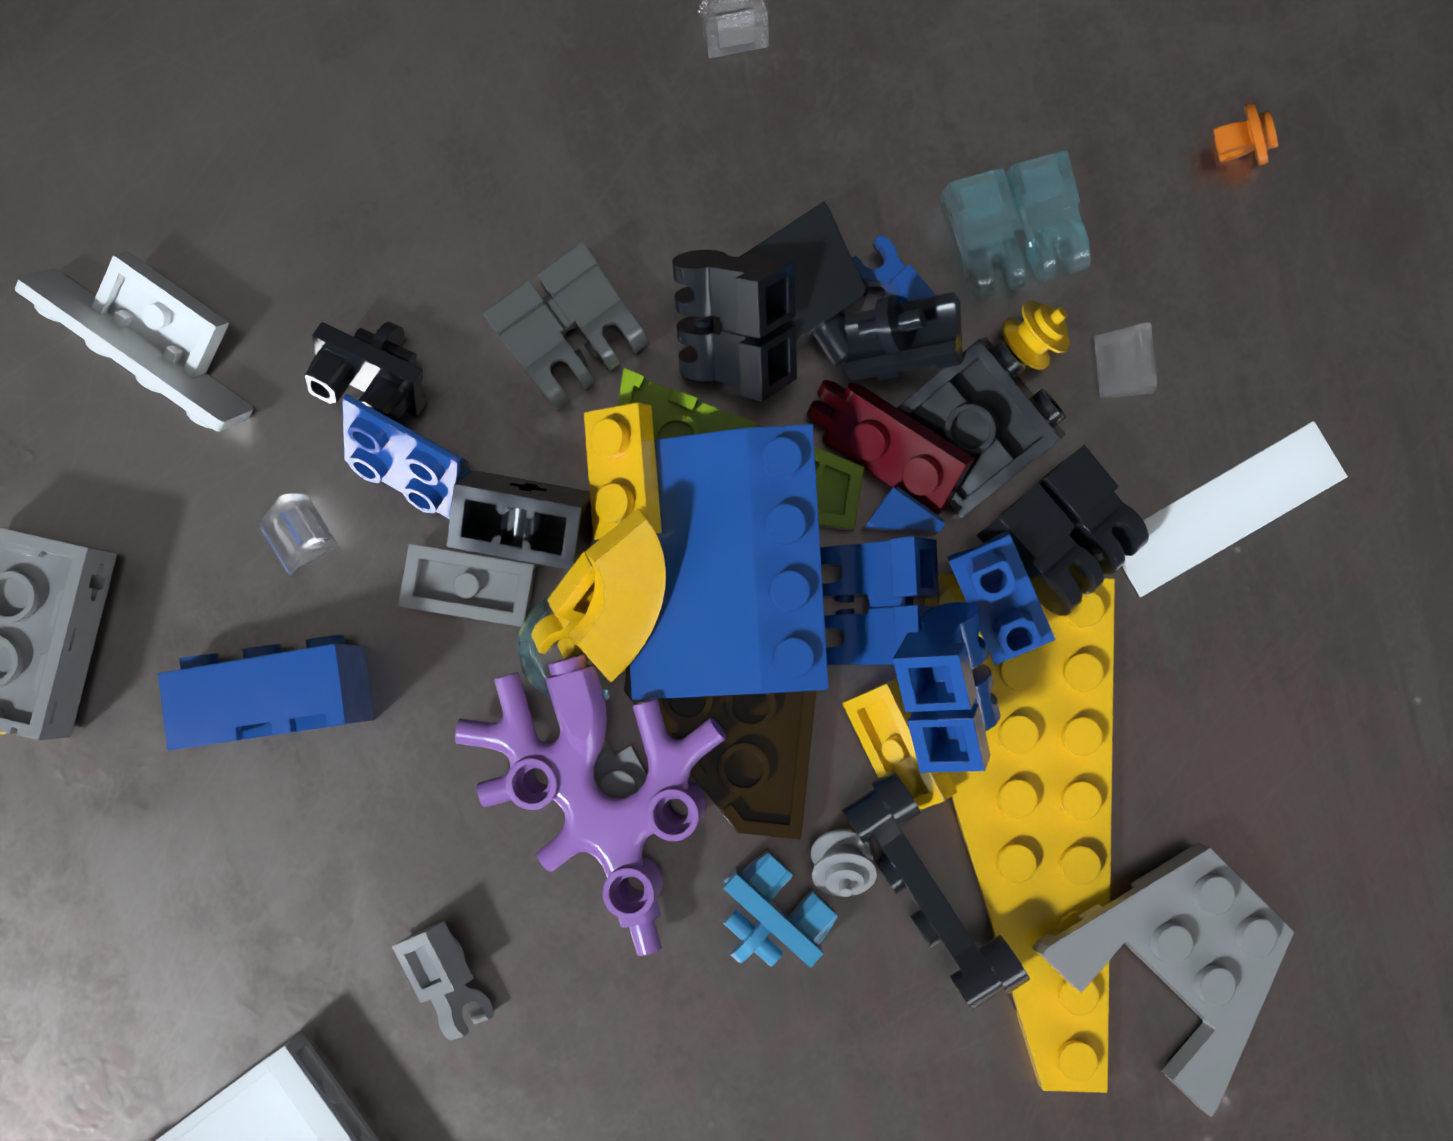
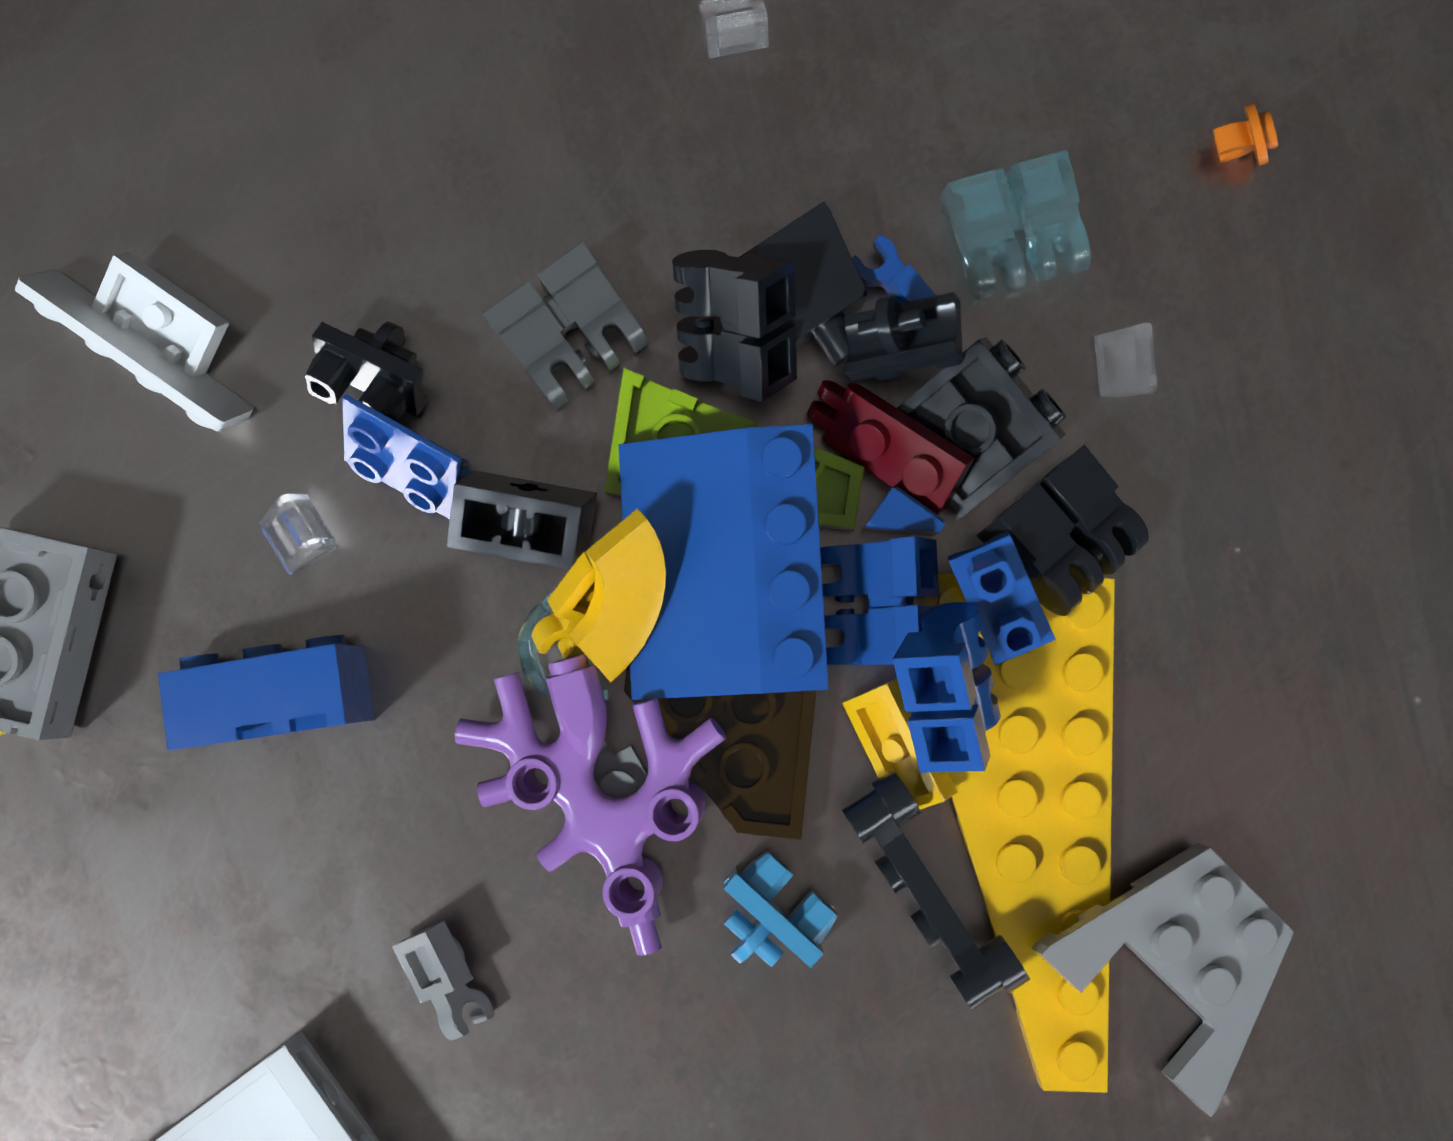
light grey plate [398,544,537,628] -> none
yellow plate [584,402,662,540] -> none
light grey wheel [811,829,877,897] -> none
yellow wheel [1002,300,1070,370] -> none
white sticker [1122,421,1348,597] -> none

